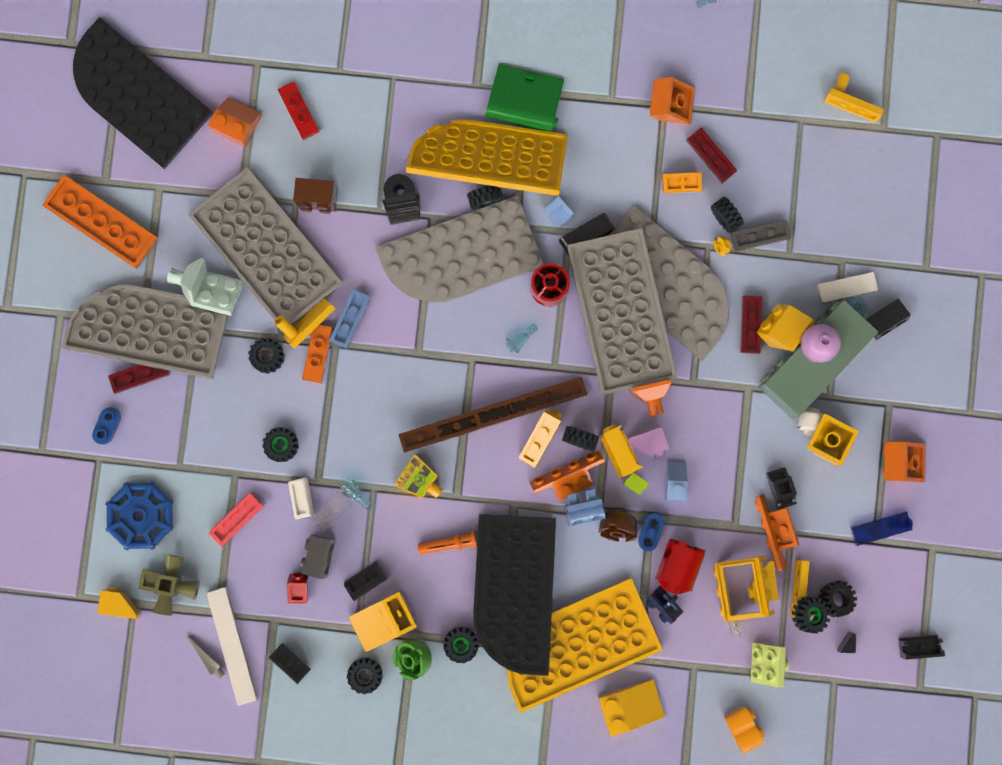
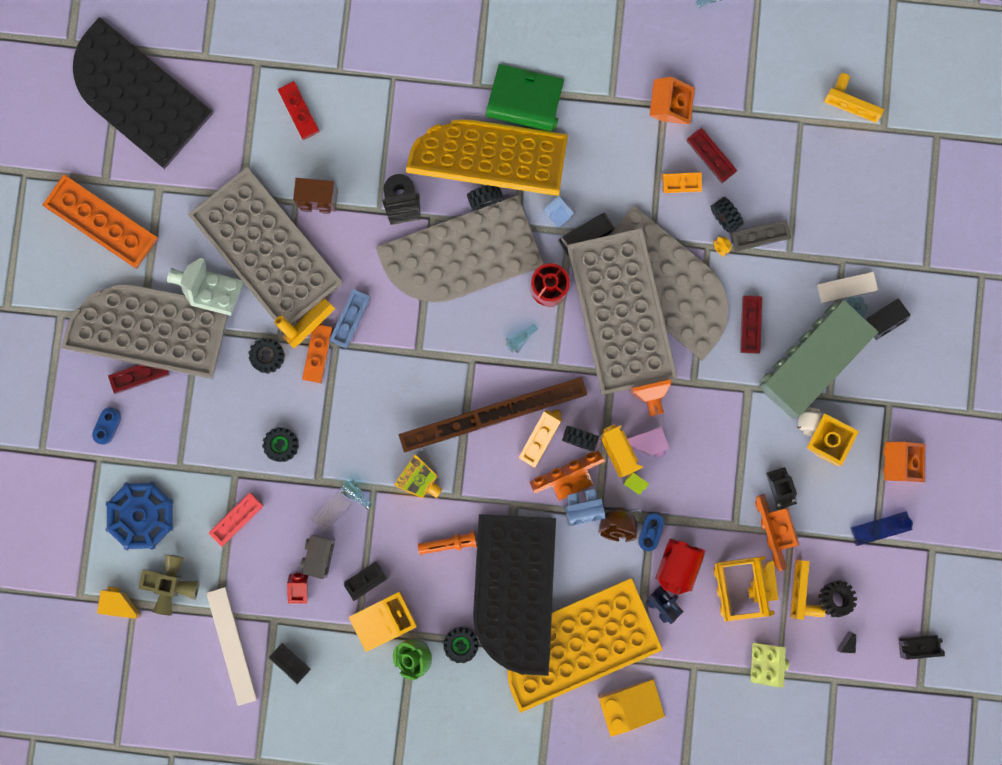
light grey piece [187,636,225,679] -> none
orange slope [208,98,262,147] -> none
white tile [288,478,315,519] -> none
black bush [347,657,383,695] -> none
light blue slope [665,462,688,501] -> none
light orange brick [723,706,765,754] -> none
clear plate [729,620,744,637] -> none
yellow slope [756,303,815,351] -> none
black bush [792,597,831,634] -> none
lavender cylinder [801,324,841,363] -> none

